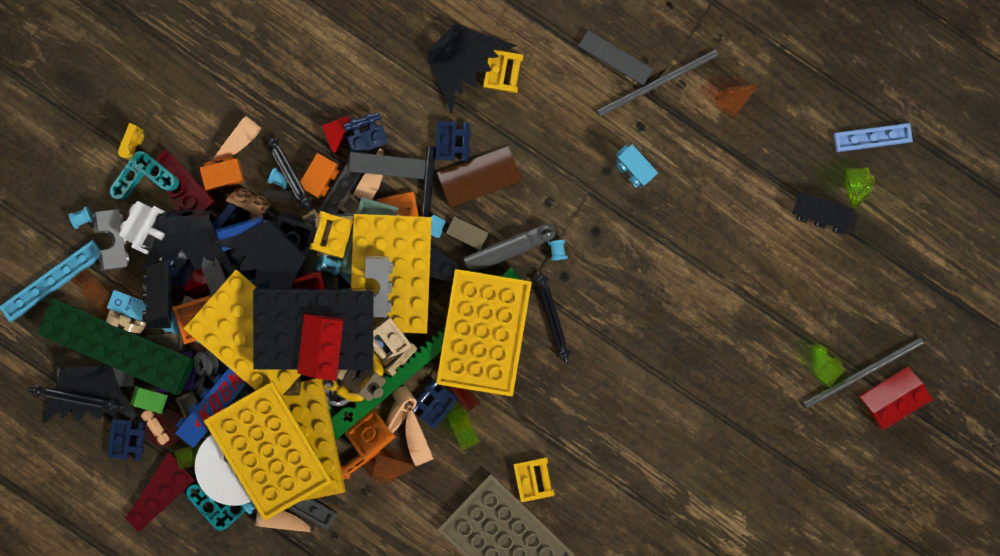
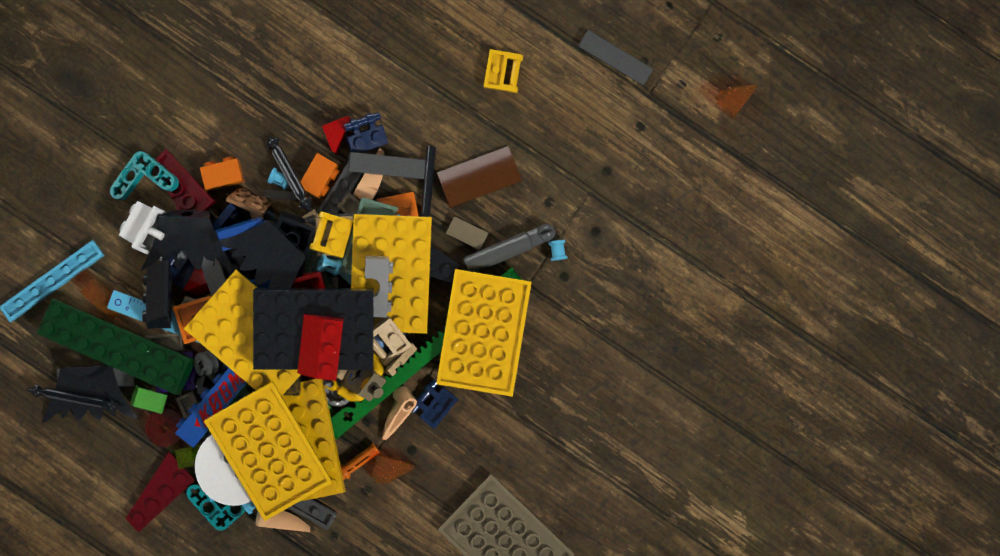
medium azure bush [69,206,93,229] -> none
light grey arch [92,209,129,271] -> none
tan plate [106,309,146,334] -> none
dark blue plate [108,419,147,461] -> none
yellow plate [118,123,144,161] -> none
light nougat axle [141,410,170,445] -> none
light nougat piece [213,116,261,162] -> none
orange plate [345,409,395,462] -> none
light nougat piece [406,409,434,466] -> none
black piece [427,24,517,114] -> none
medium azure slope [431,215,446,238] -> none
dark blue plate [436,121,471,161] -> none
clear neon green slope [446,406,480,450] -> none
clear red slope [449,386,480,411] -> none
yellow plate [513,457,555,502] -> none
black wheel [534,271,571,363] -> none
dark grey piece [597,49,719,117] -> none
medium azure brick [616,144,658,189] -> none
black wedge [792,192,859,237] -> none
dark grey piece [803,338,924,409] -> none
clear neon green slope [810,344,845,387] -> none
light blue tile [833,123,913,153] -> none
clear neon green slope [844,167,875,209] -> none
red slope [859,367,933,430] -> none

